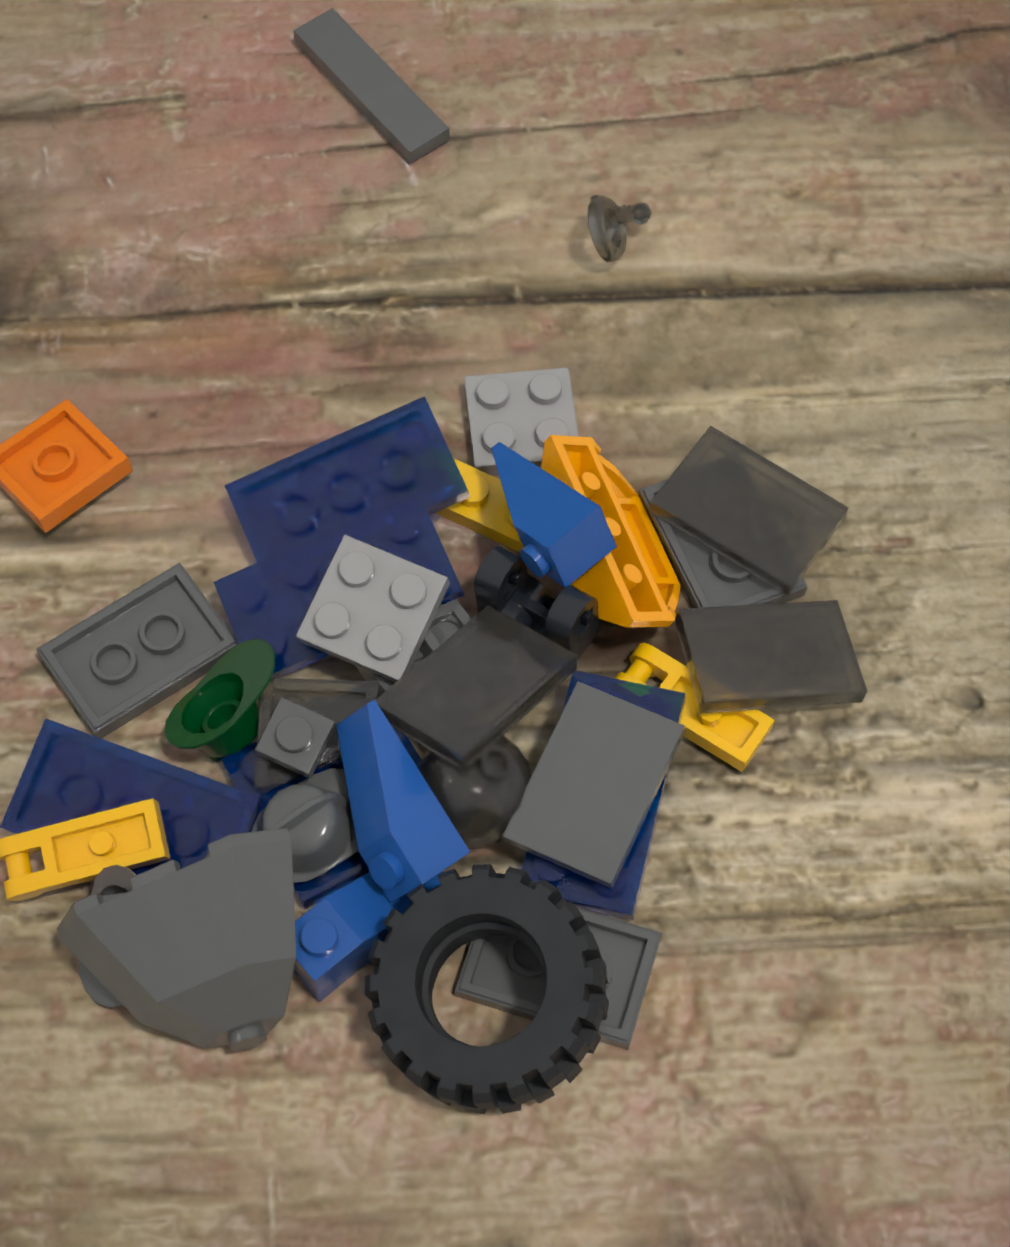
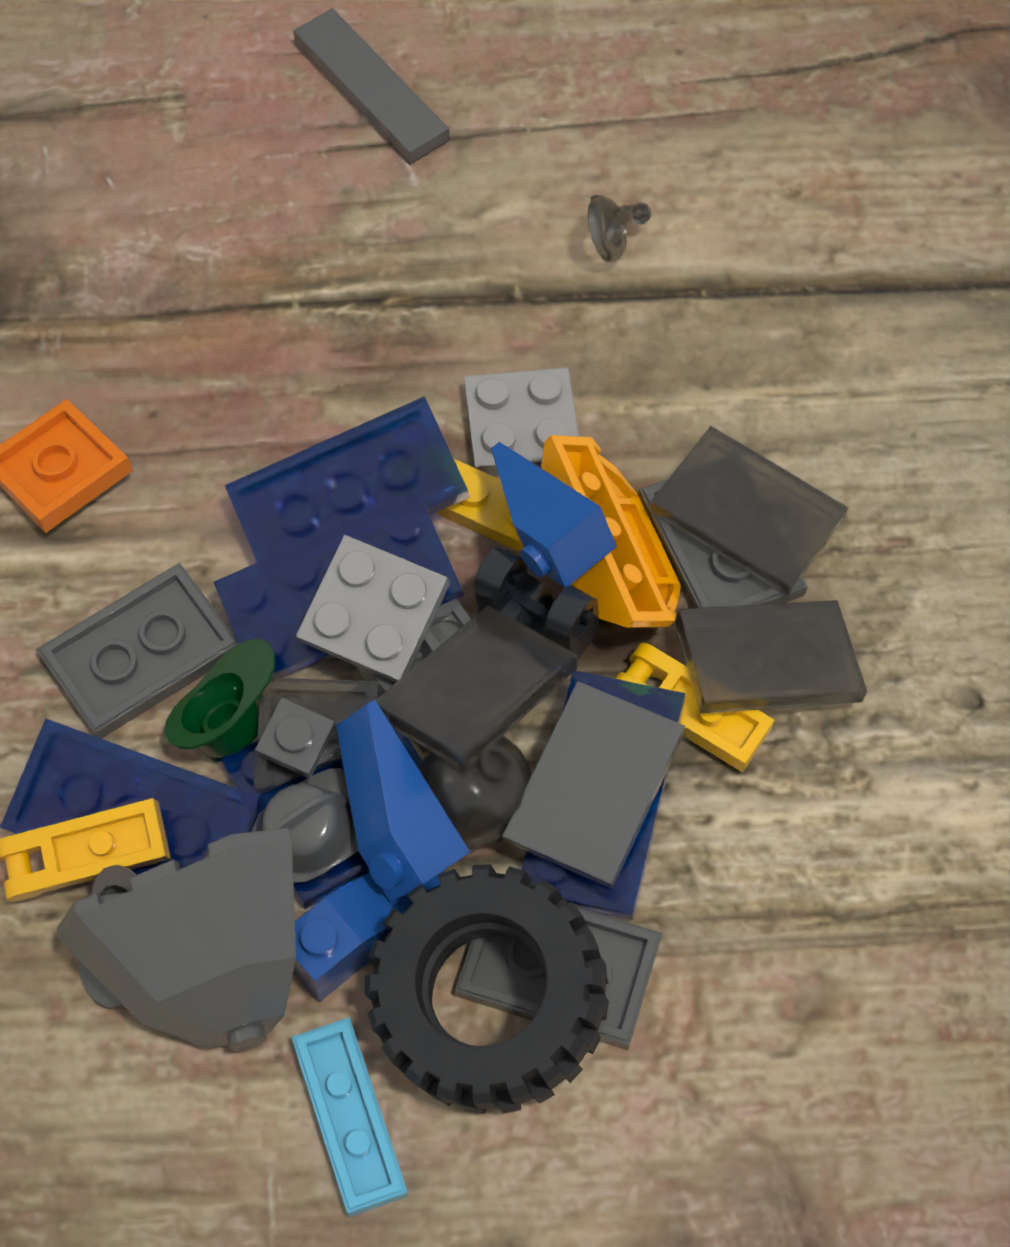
none -> medium azure tile [291,1017,408,1218]

